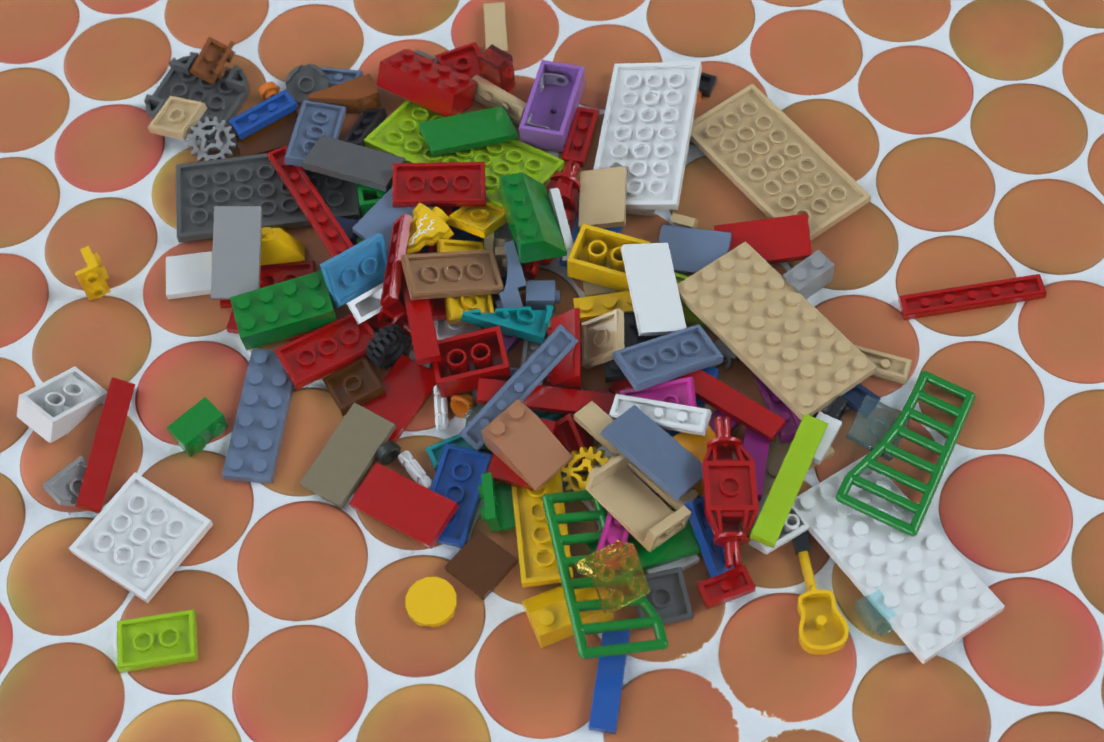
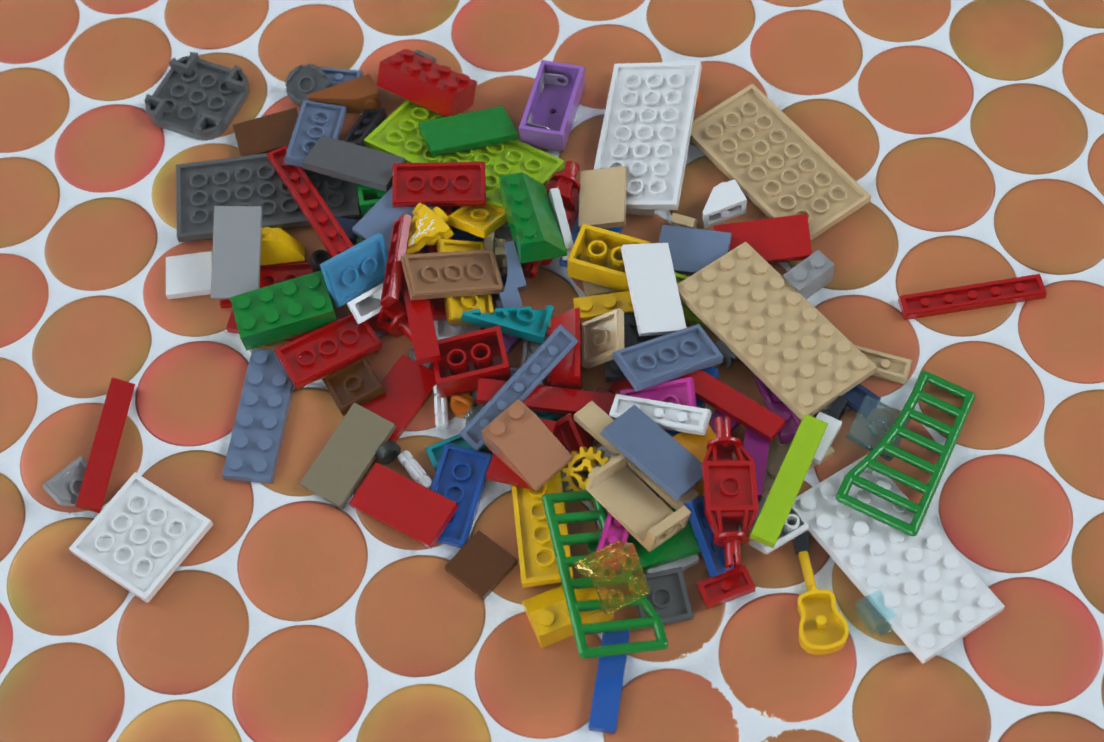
white slope [17,366,107,443] -> none
yellow bracket [75,246,111,301] -> none
lime tile [117,609,198,673] -> none
tan tile [147,96,207,140] -> none
green brick [167,397,229,457] -> none
light grey gear [187,117,236,162] -> none
dark orange bracket [190,37,235,85] -> none
blue plate [228,89,298,140] -> none
orange plate [259,82,280,100] -> none
black tyre [366,324,412,369] -> none
yellow tile [405,577,457,628] -> none
red tile [435,42,491,79] -> none
tan plate [472,75,527,126] -> none
clear red brick [478,44,515,93] -> none
green bracket [478,473,516,533] -> none
tan tile [484,2,508,57] -> none
sand blue brick [526,280,561,313] -> none
red plate [561,106,599,168] -> none
black tile [698,72,717,98] -> none
none -> pearl dark grey tile [309,250,332,272]
none -> white slope [702,179,747,229]

